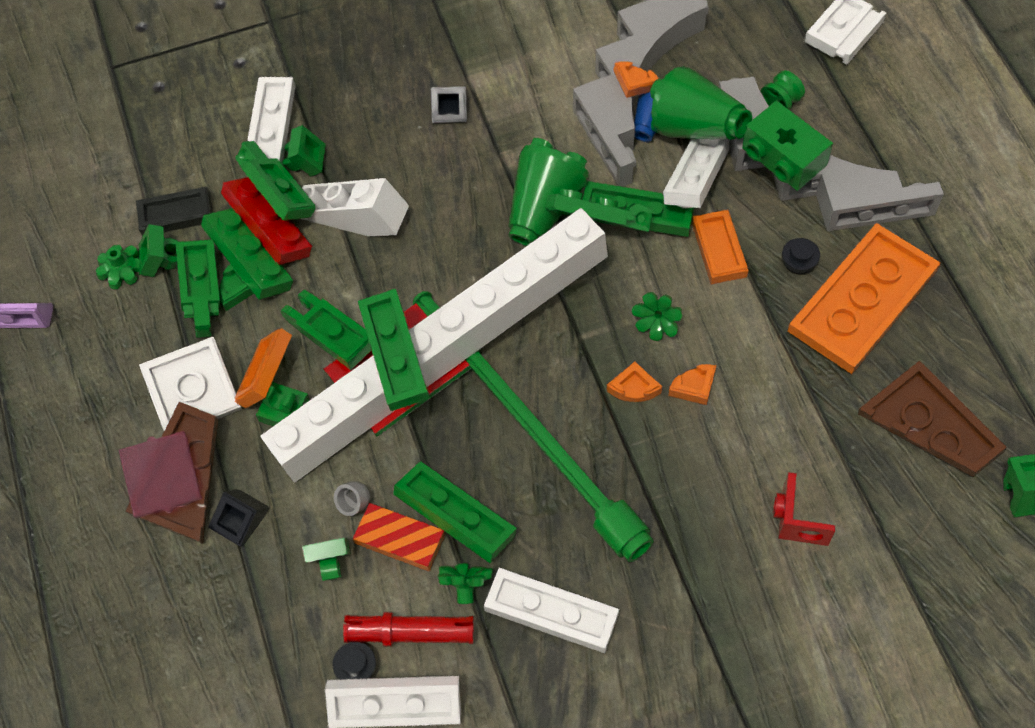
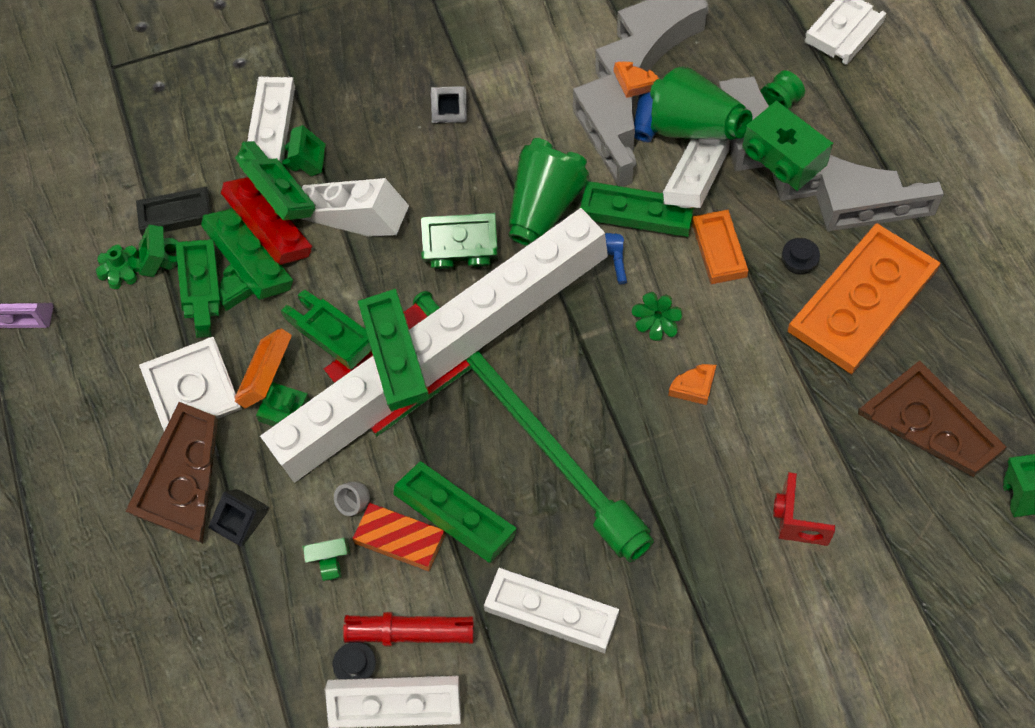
clear pink piece [118,431,202,519] -> none
green plant [437,563,493,604] -> none
green hinge [545,189,653,232] -> none
orange tile [606,362,662,402] -> none
none -> bracket [421,213,498,269]
none -> blue hand [605,233,627,285]

